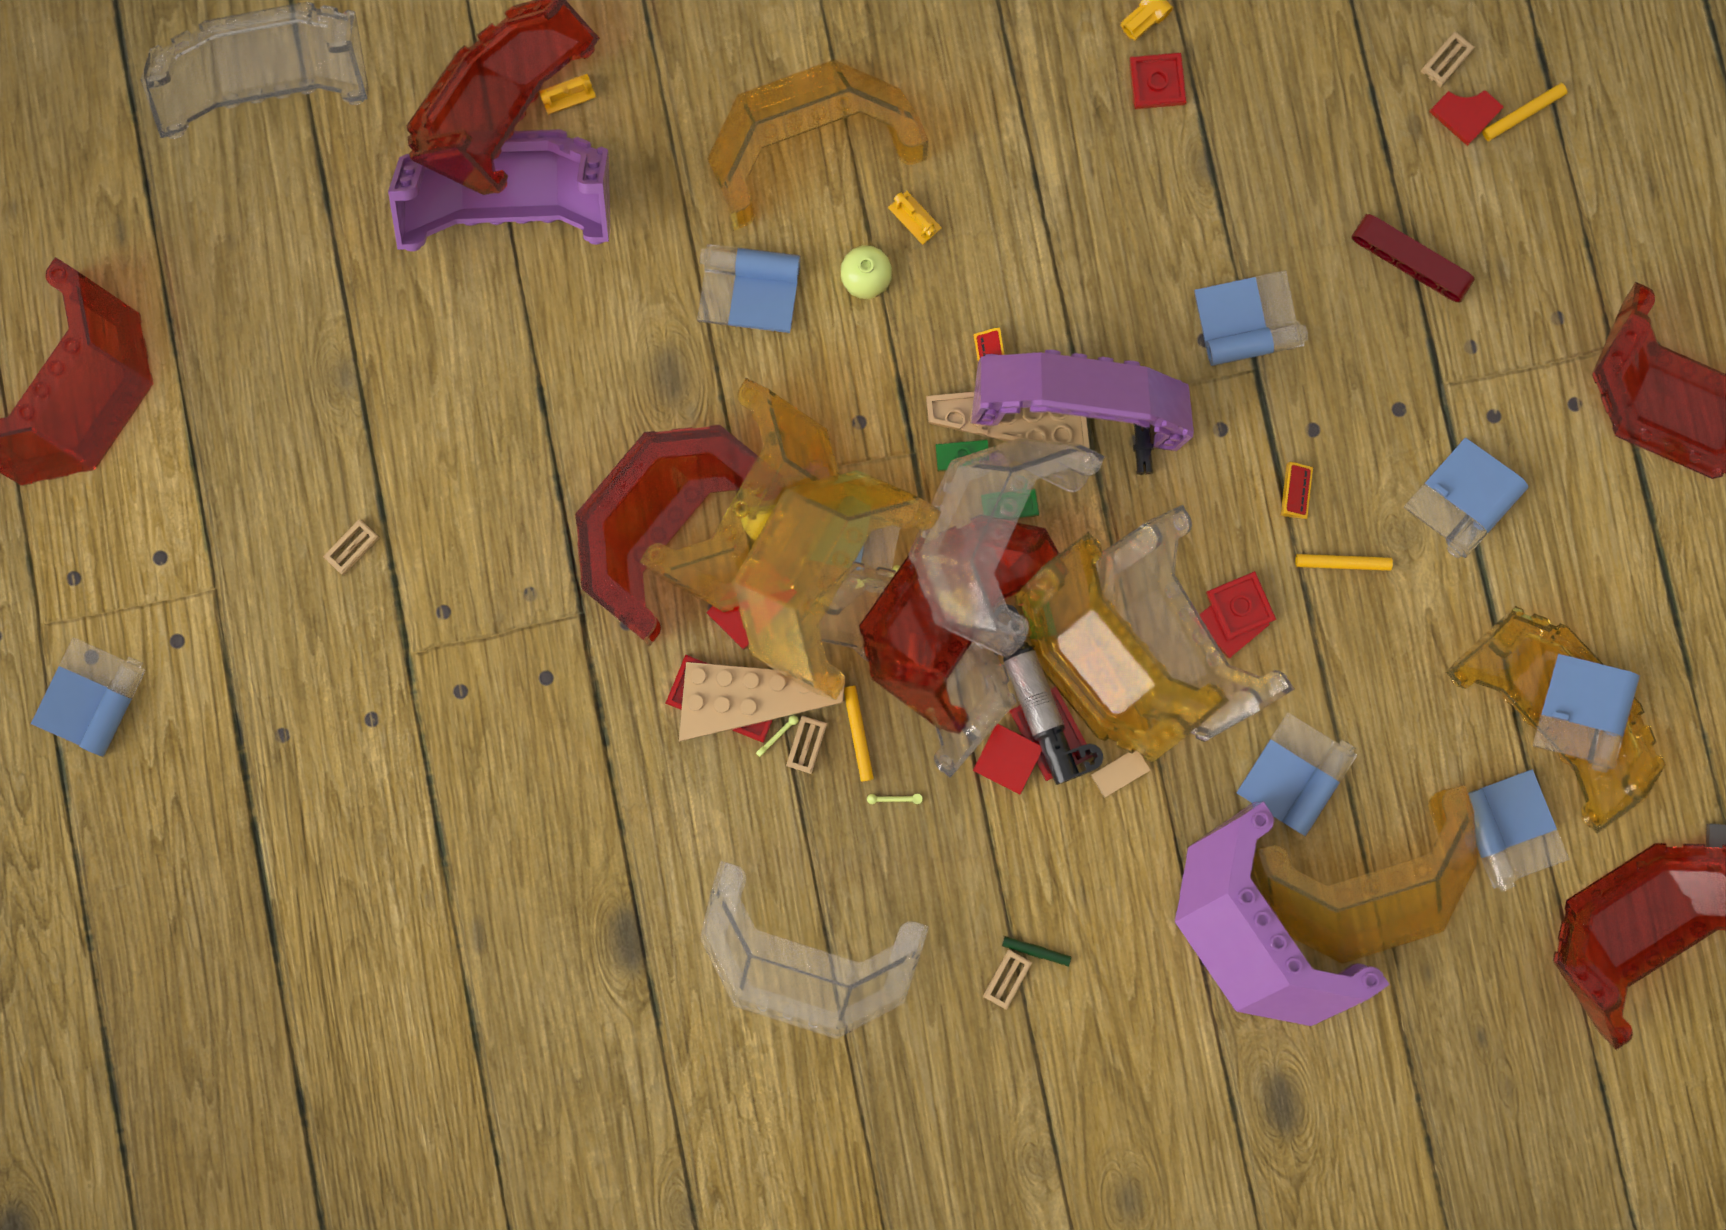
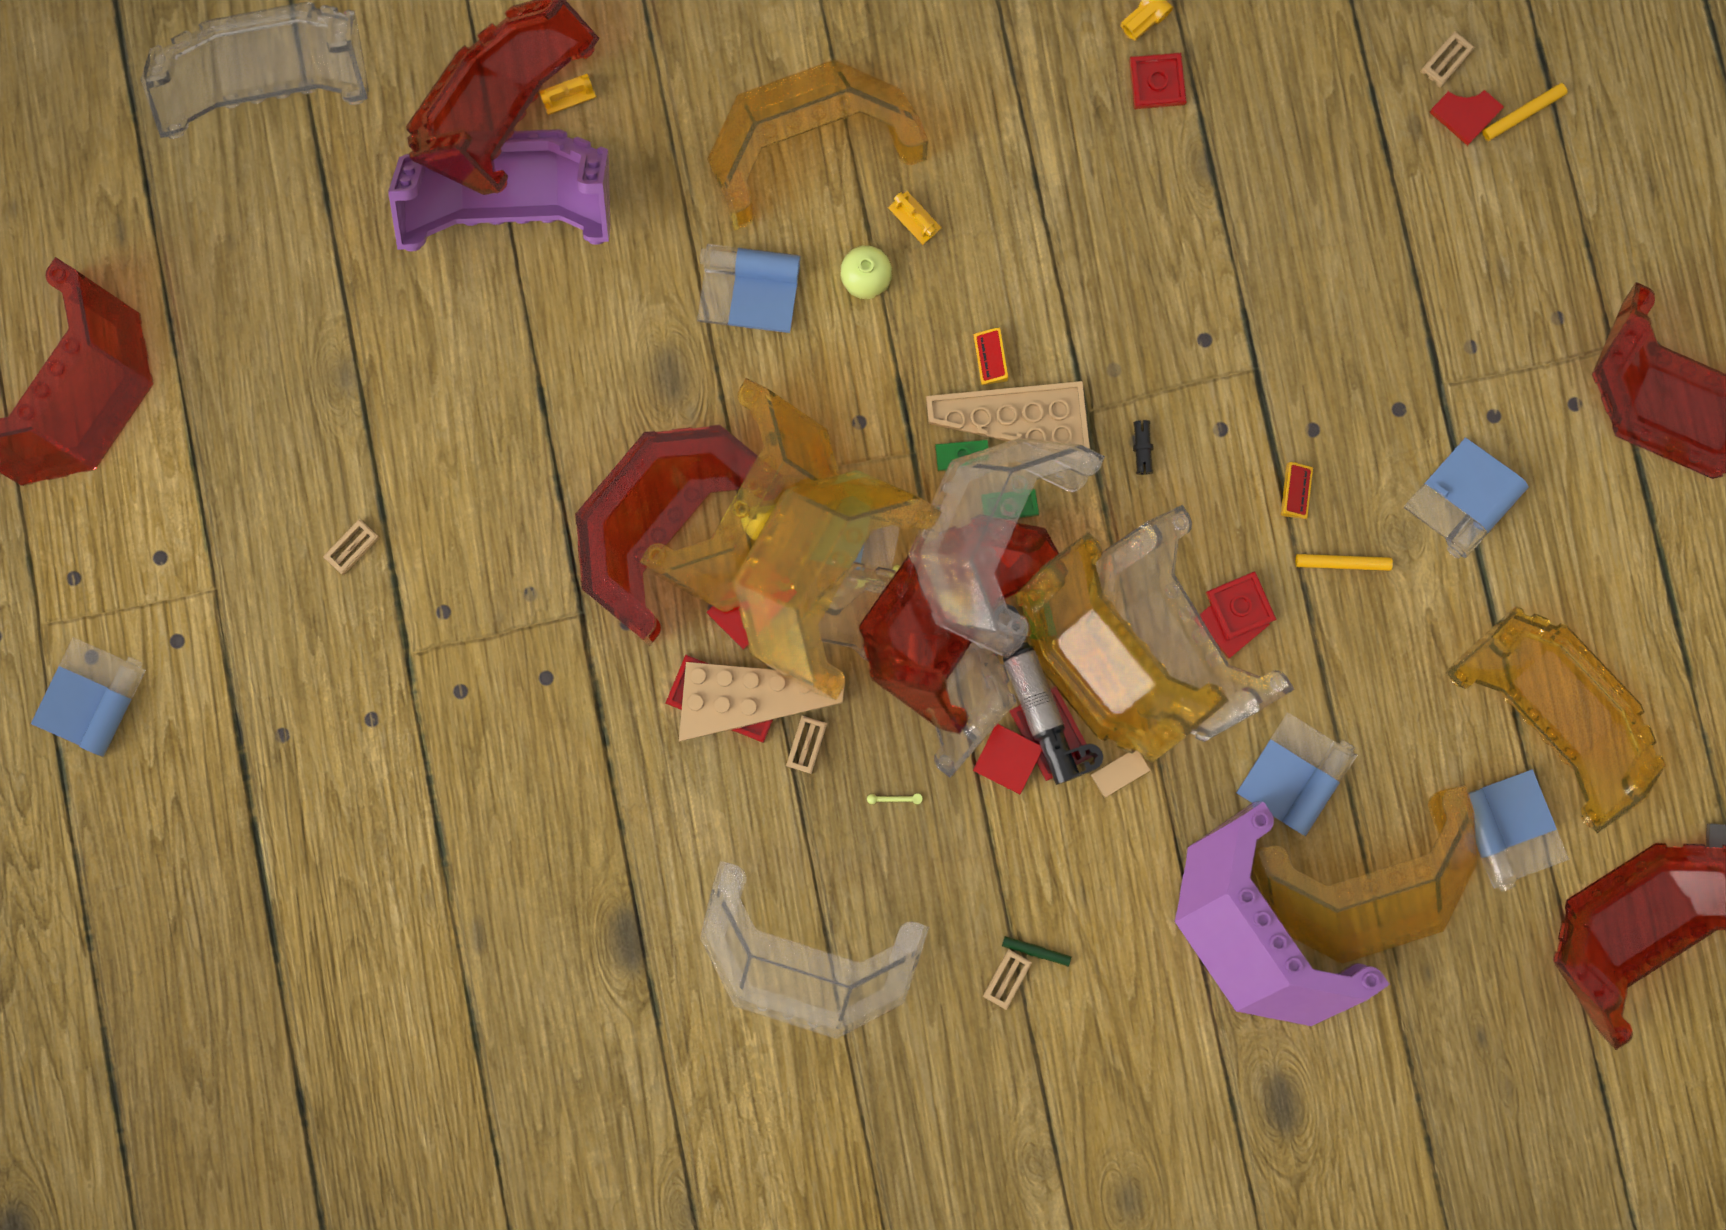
yellowish green hinge [756,715,799,757] -> none
yellow piece [844,686,874,782] -> none
medium lavender windscreen [971,350,1194,451] -> none
medium blue door [1194,270,1308,366] -> none
dark red beam [1351,214,1475,303] -> none
medium blue door [1533,654,1640,773] -> none

